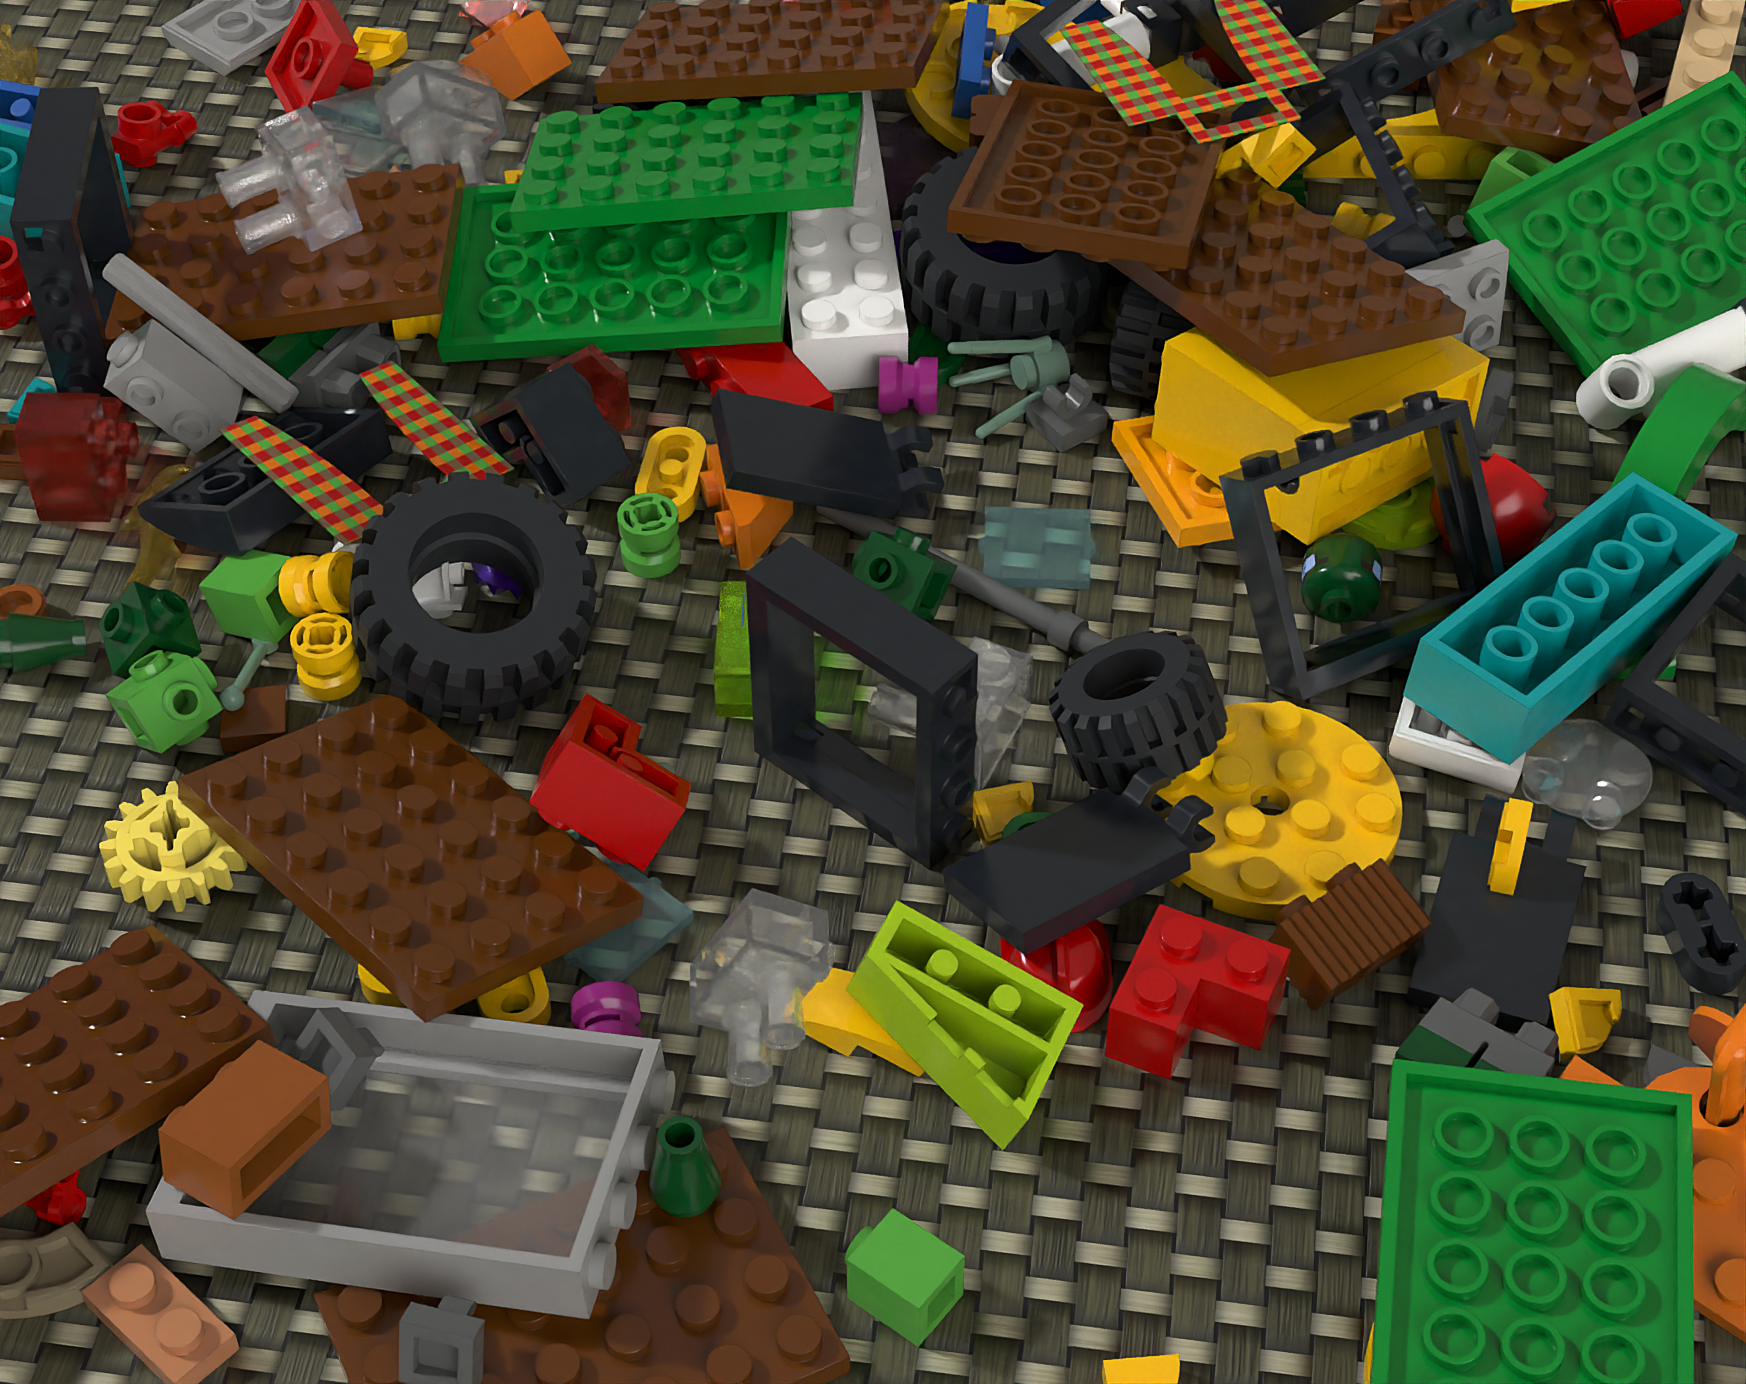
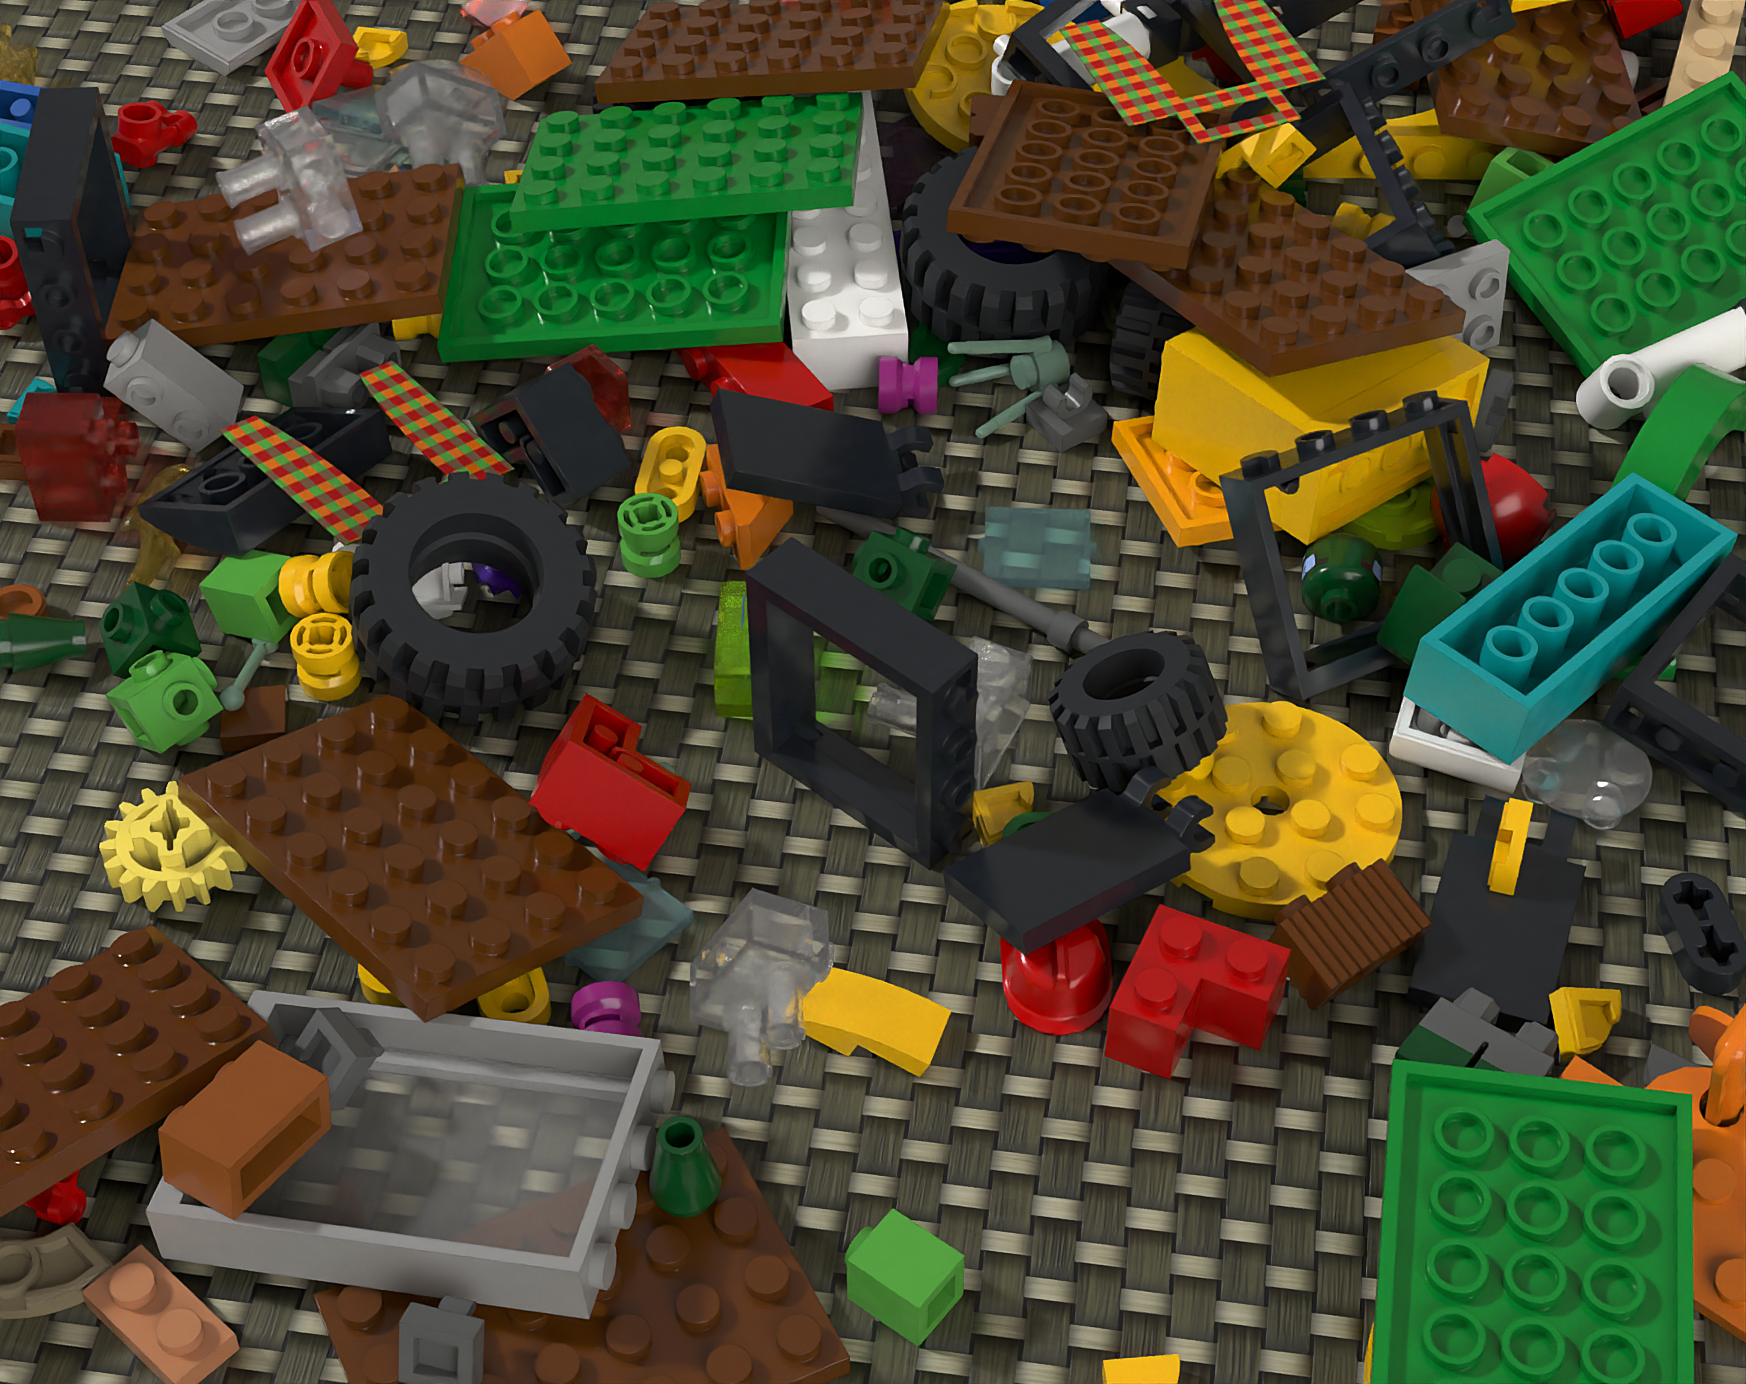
light grey axle [102,253,299,413] -> none
lime wedge [846,900,1084,1151] -> none
blue plate [951,2,996,120] -> none
none -> dark green slope [1376,542,1504,667]

